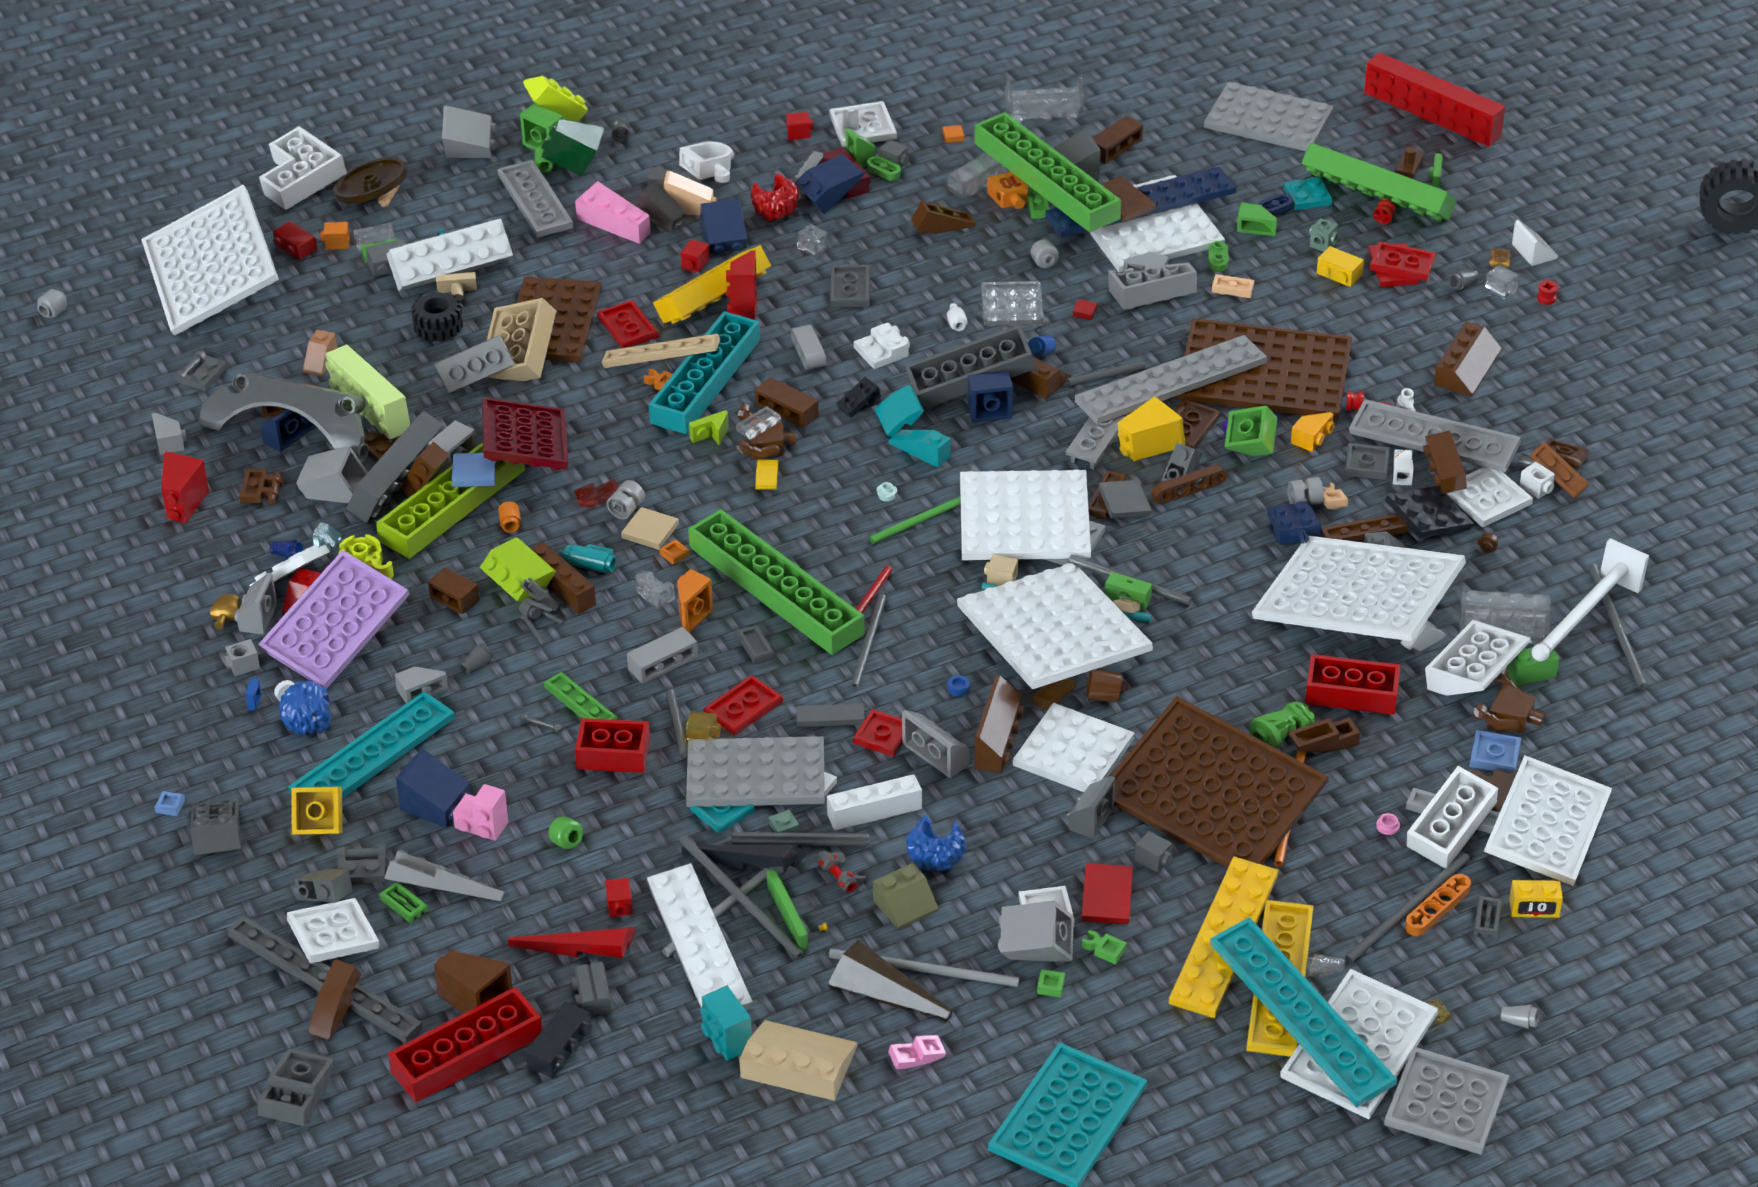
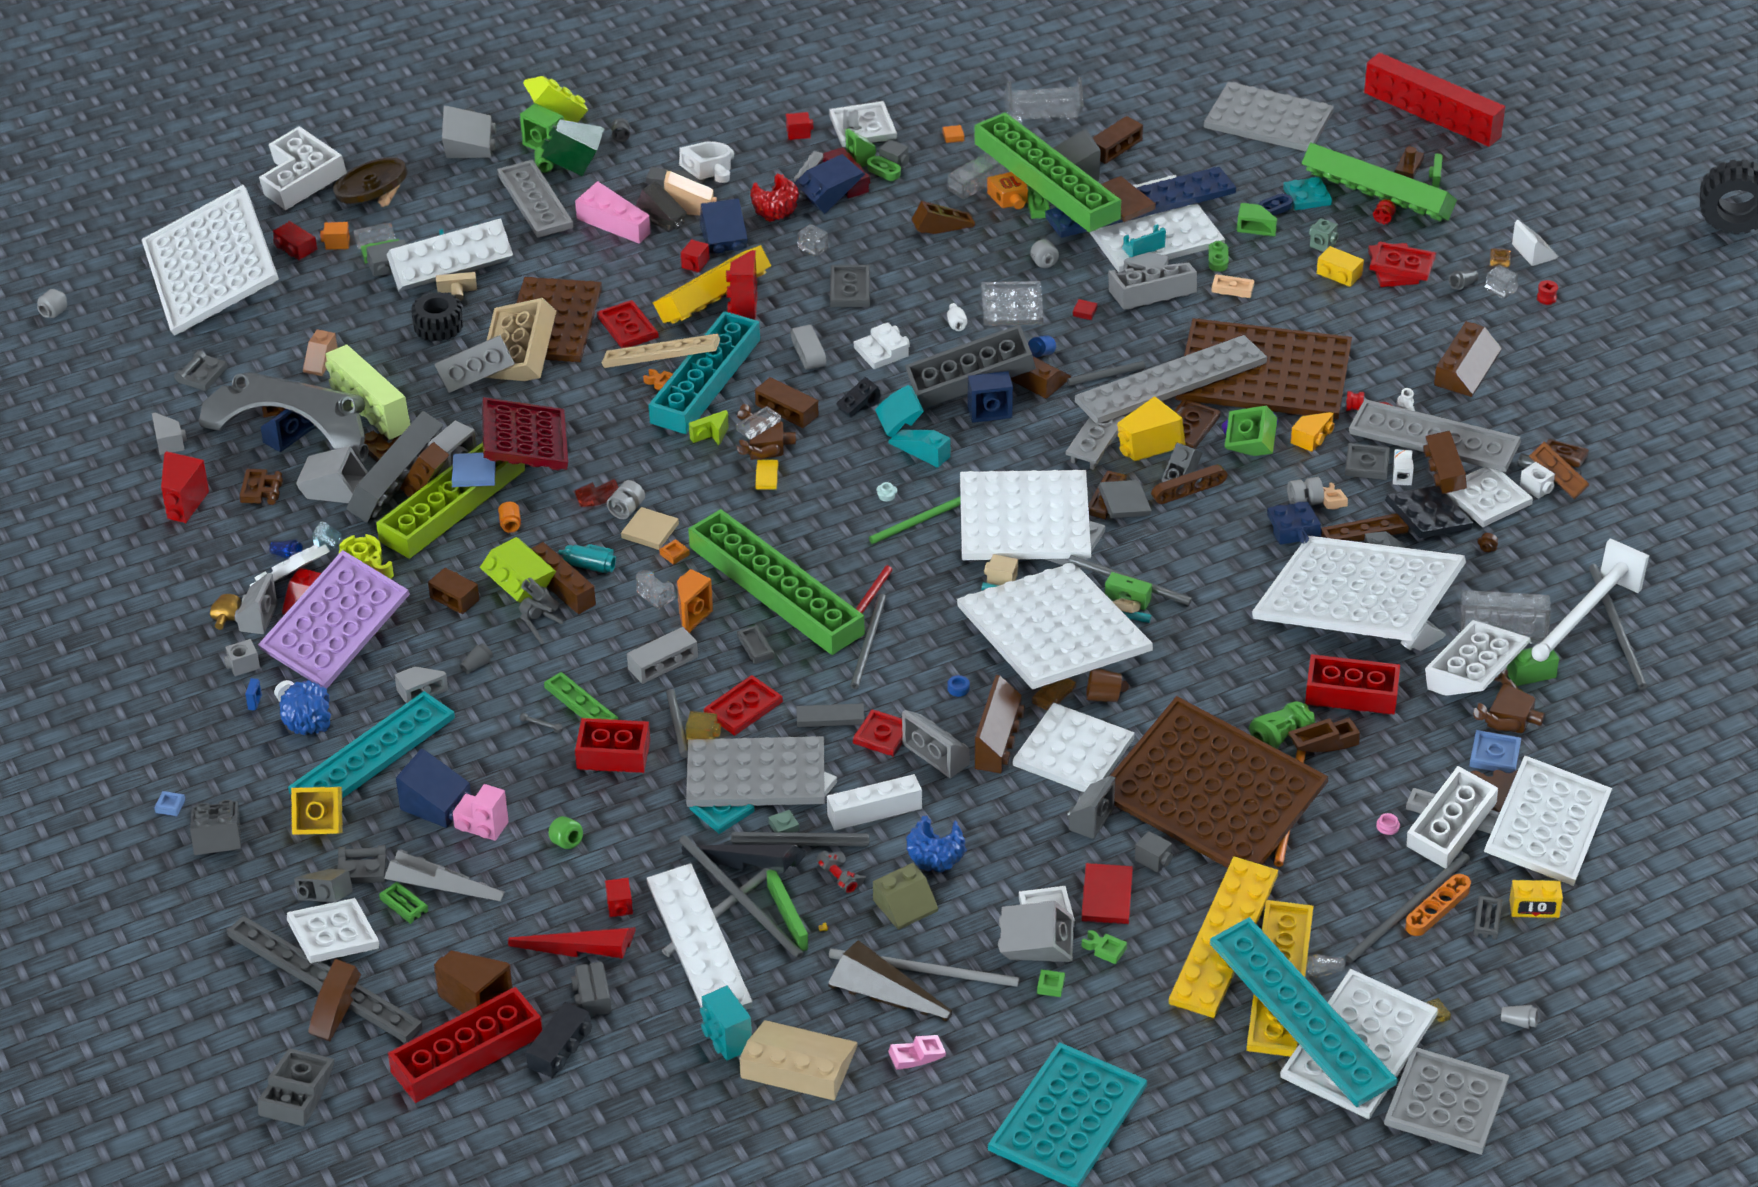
none -> teal hinge [1122,224,1166,257]

